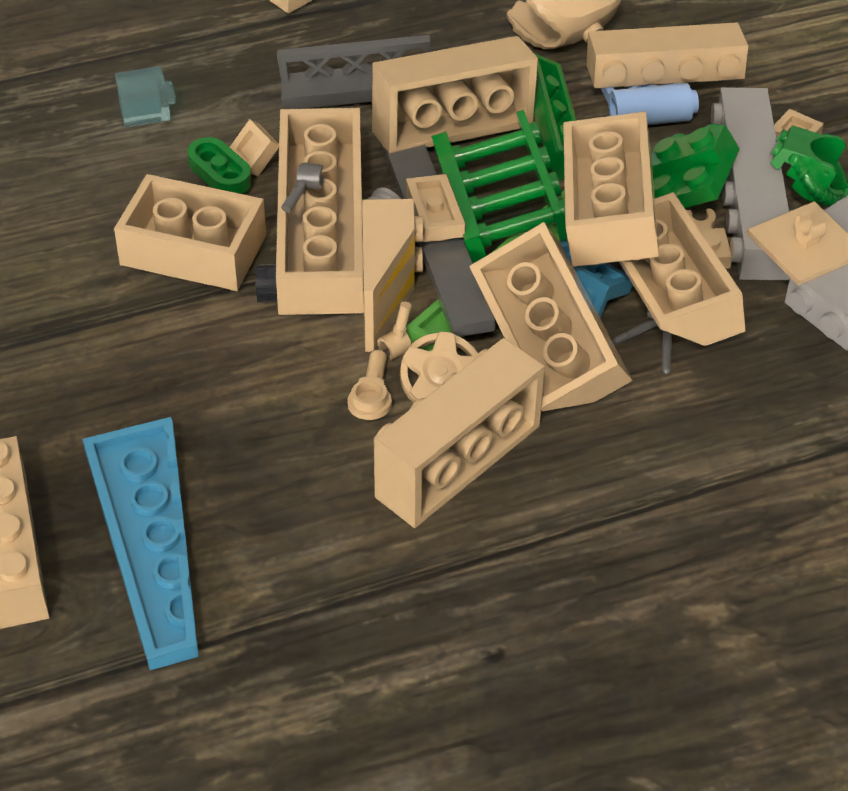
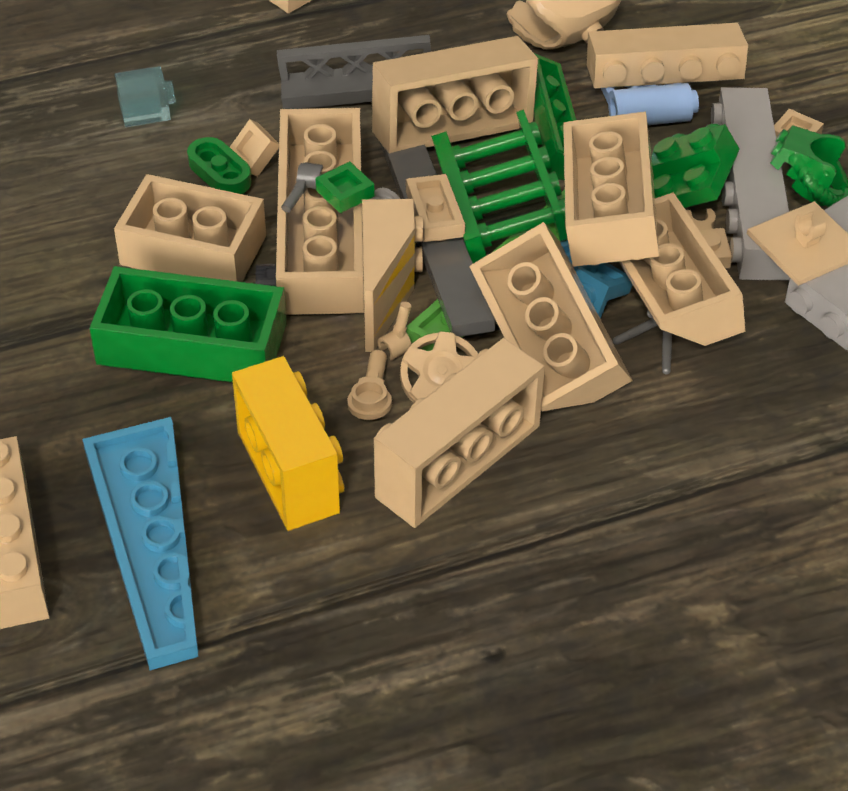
none -> green brick [90,266,287,382]
none -> yellow brick [232,356,344,531]
none -> green plate [315,161,375,213]

